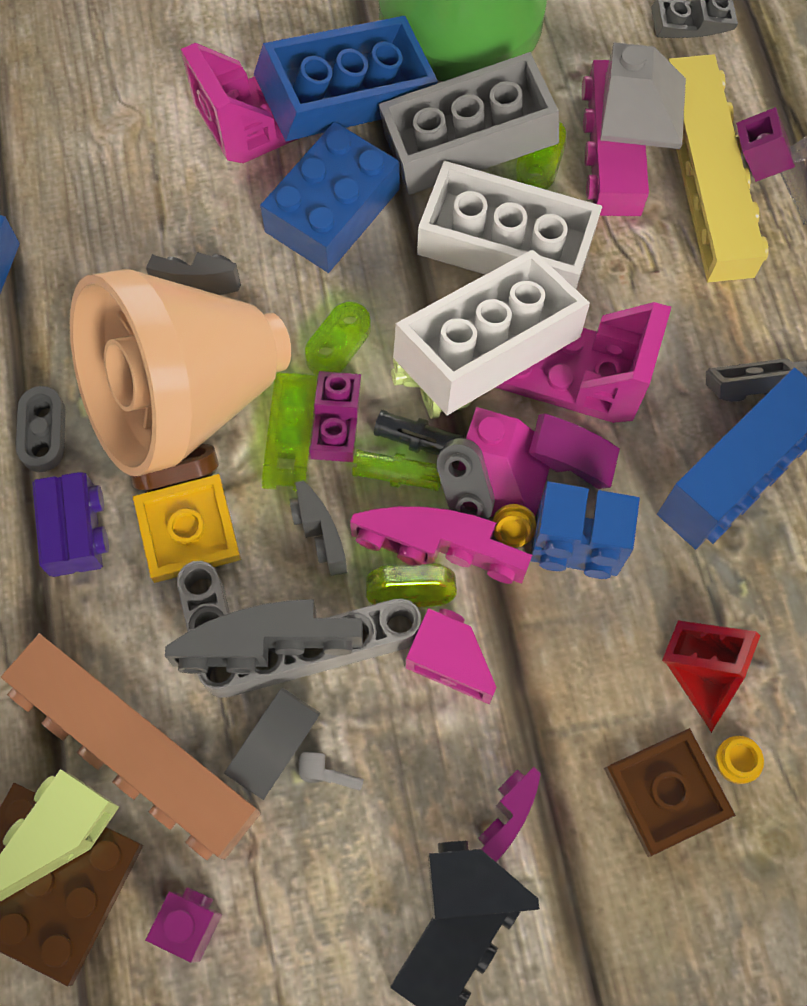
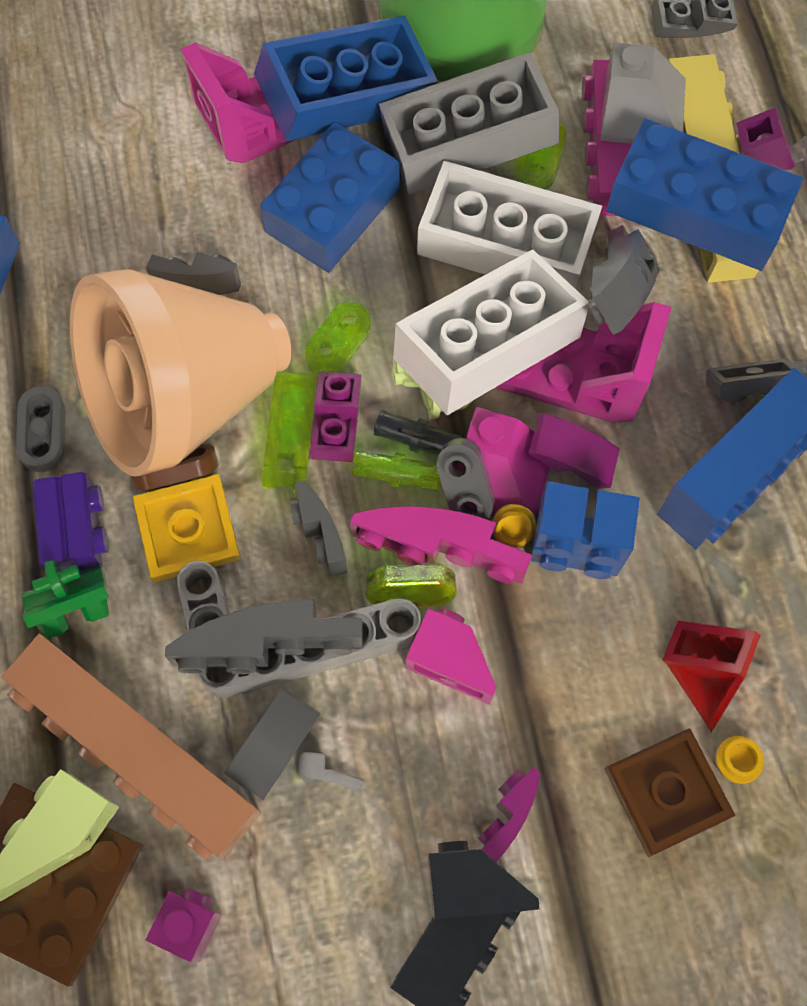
none -> green hips [22,559,109,639]
none -> dark grey slope [588,225,658,335]
none -> blue brick [606,118,804,271]

